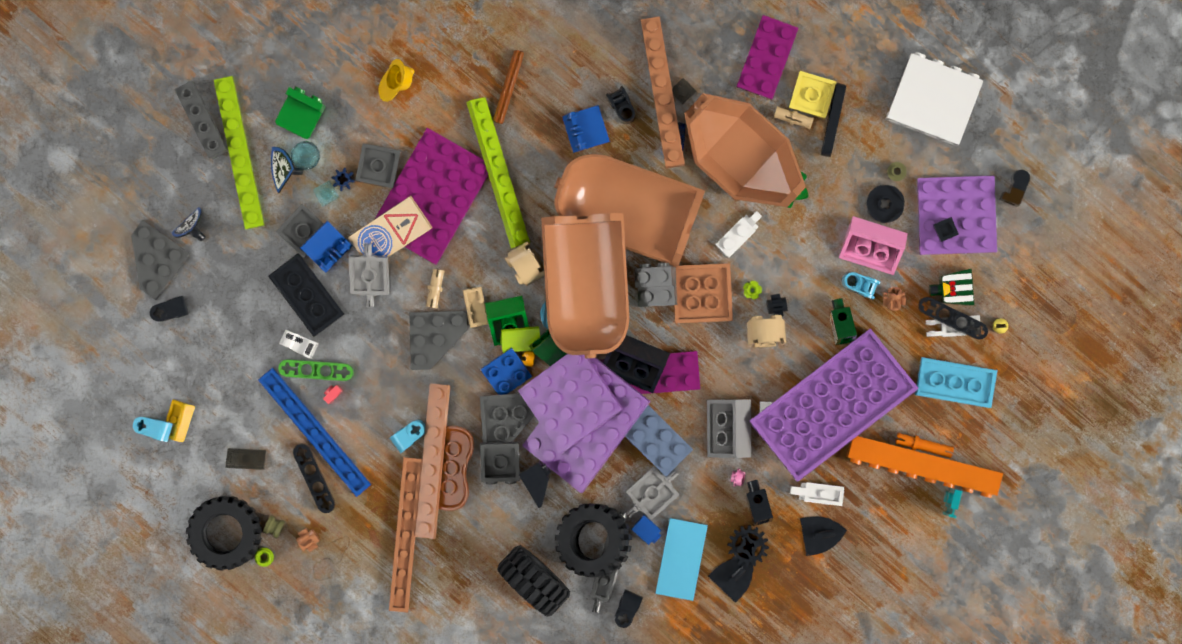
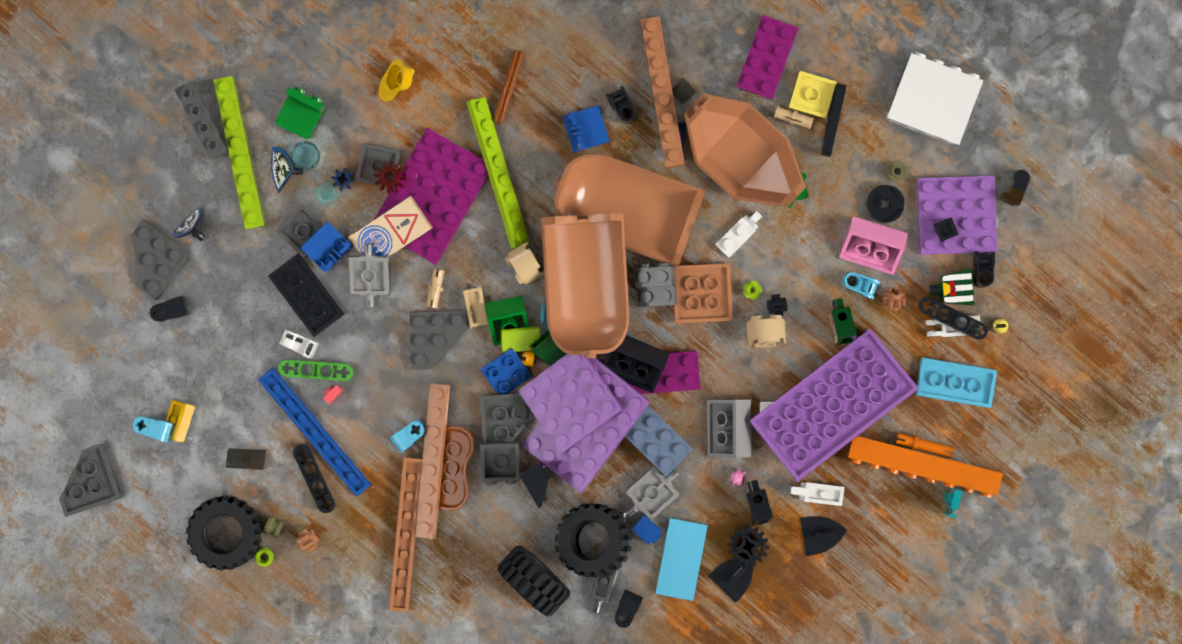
none -> dark grey plate [59,443,121,517]
none -> clear red gear [374,161,407,194]
none -> black piece [973,251,995,288]

